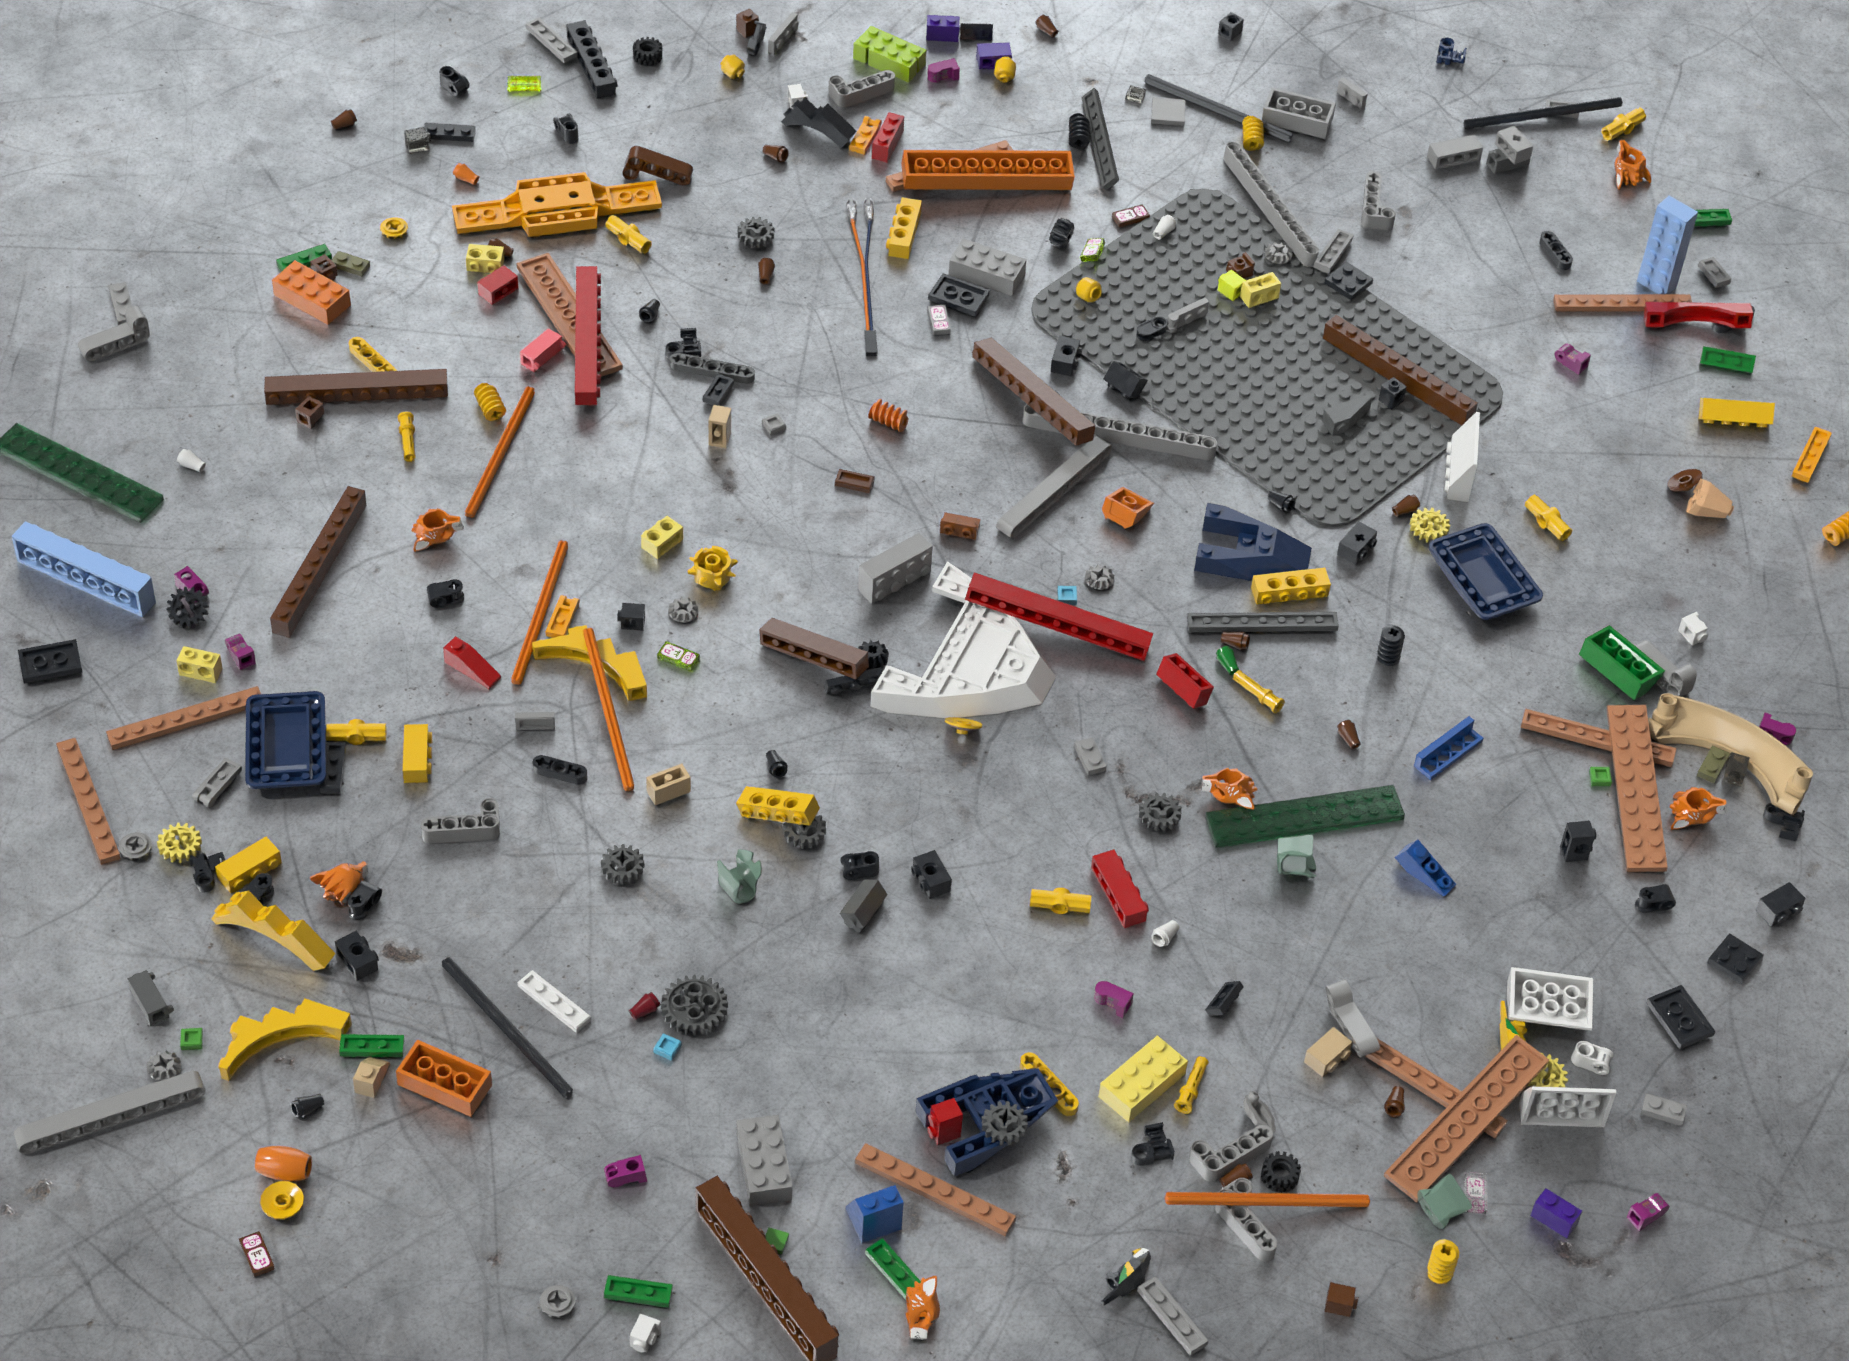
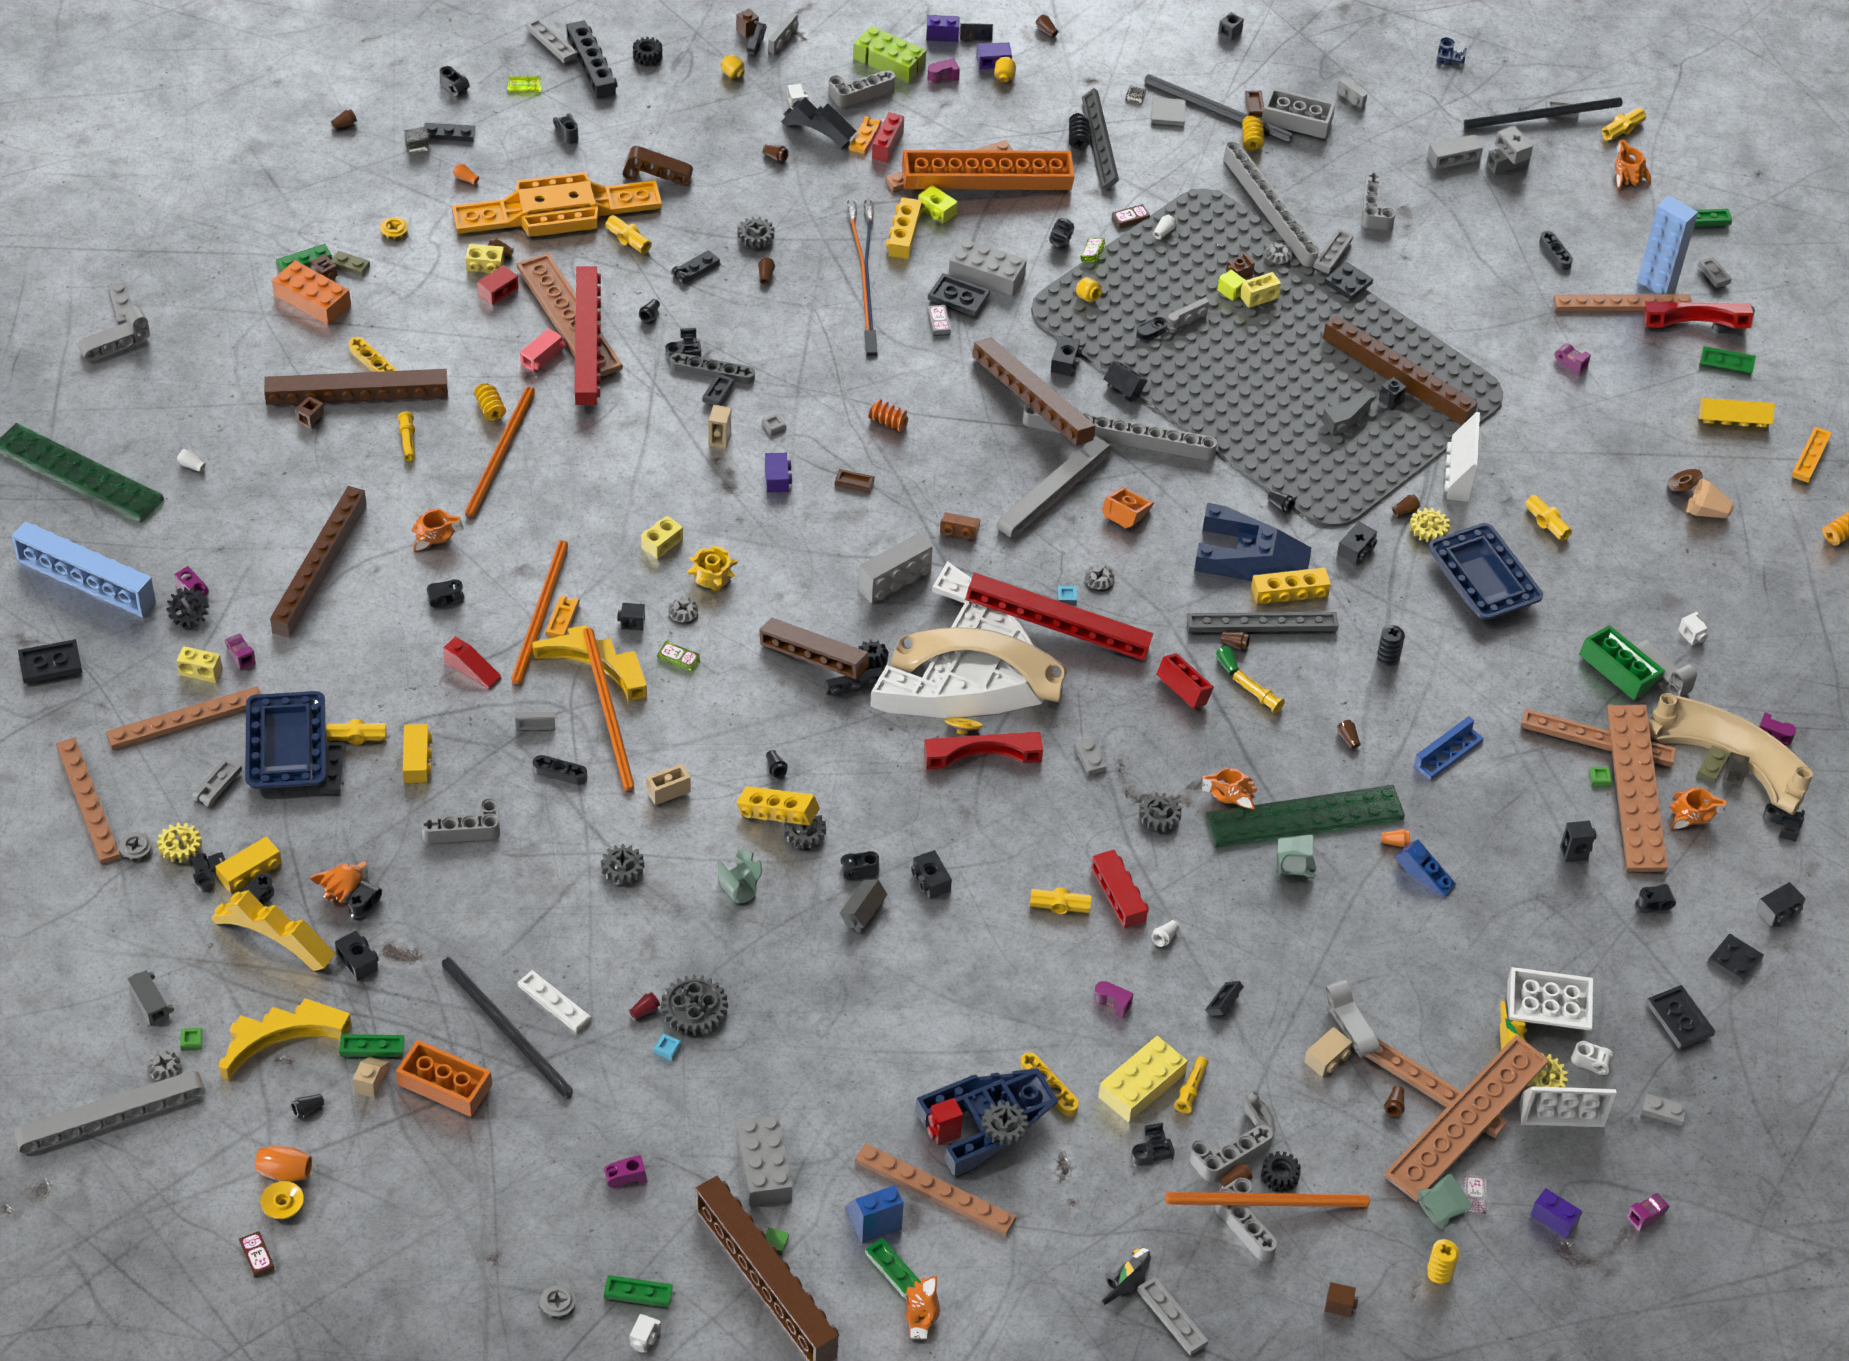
none -> black plate [671,250,720,284]
none -> dark purple brick [765,453,792,492]
none -> tan panel [890,627,1067,702]
none -> neon yellow brick [918,185,958,224]
none -> red arch [924,732,1043,769]
none -> tile [1245,91,1264,117]
none -> orange cone [1382,828,1410,848]

